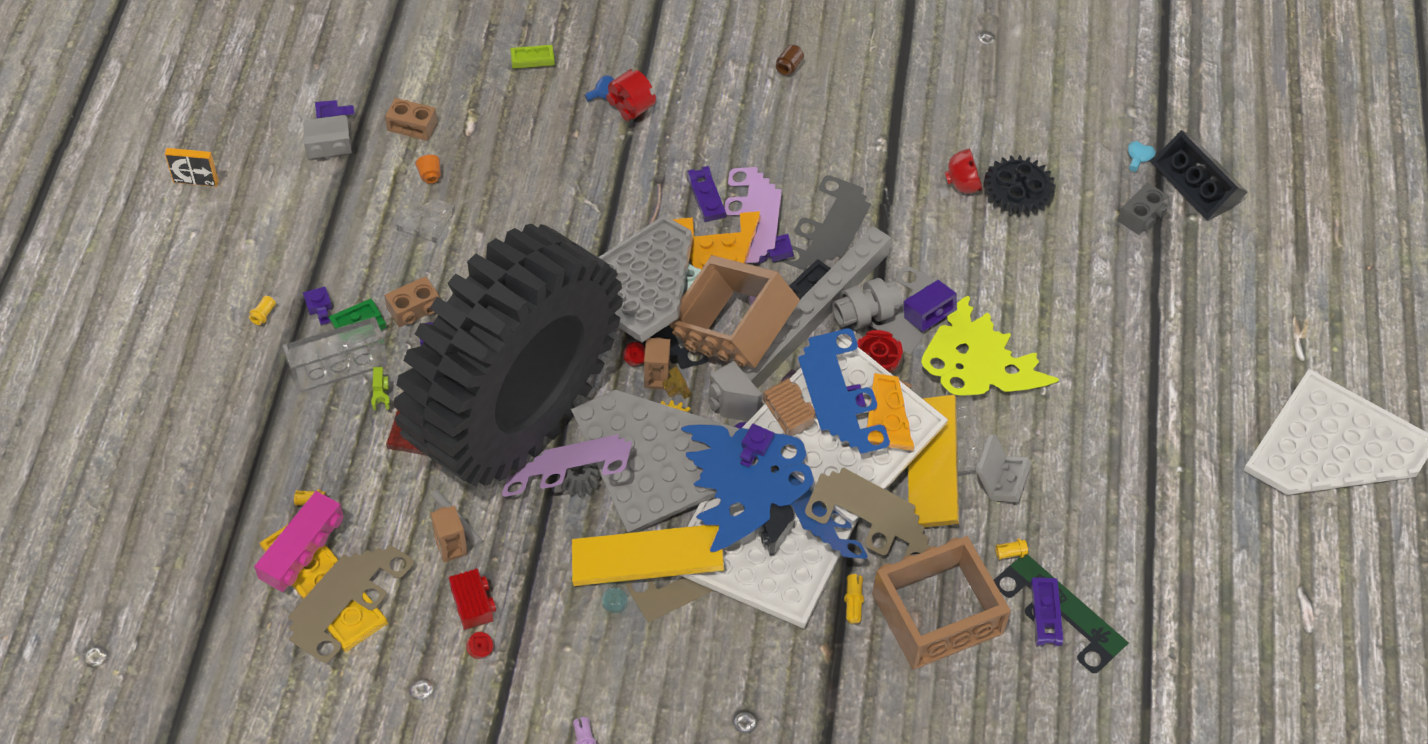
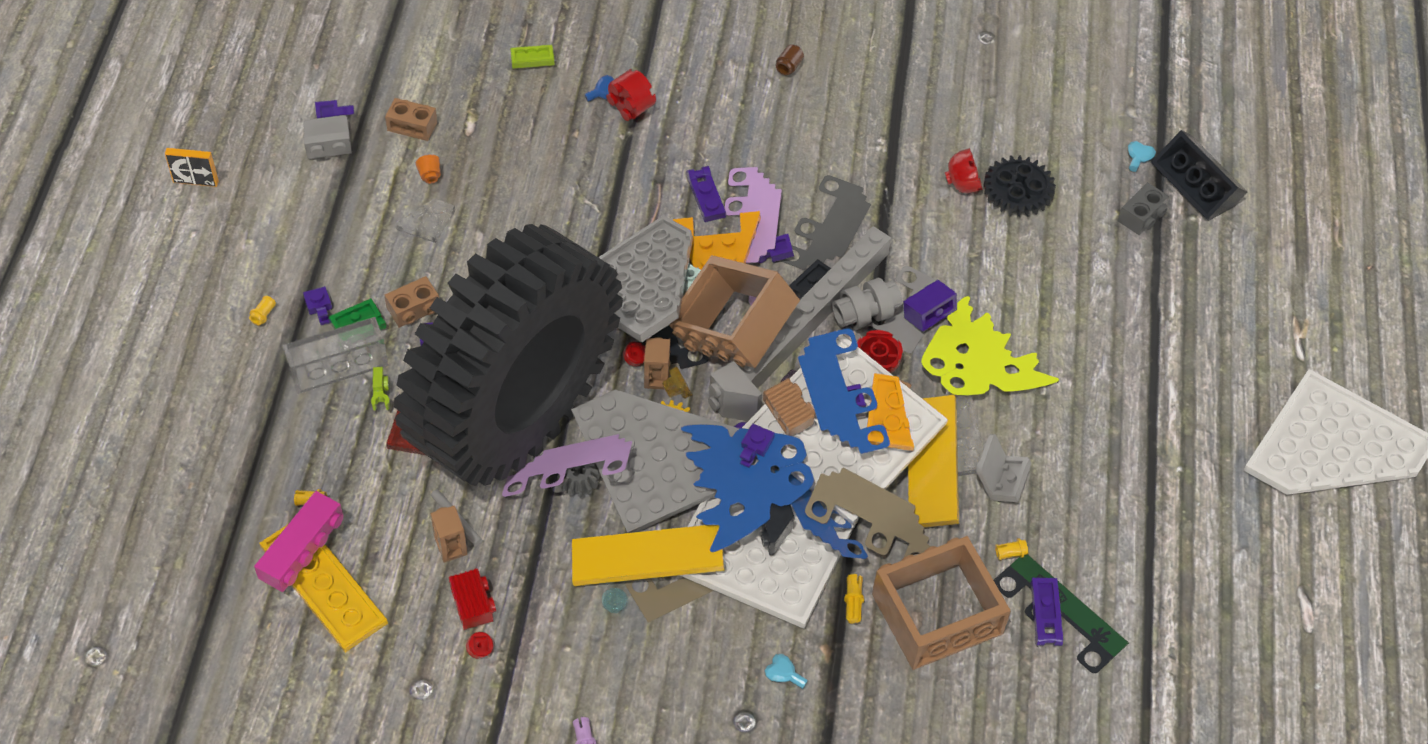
dark tan piece [288,545,414,663] -> none
none -> medium azure rock [764,654,808,689]

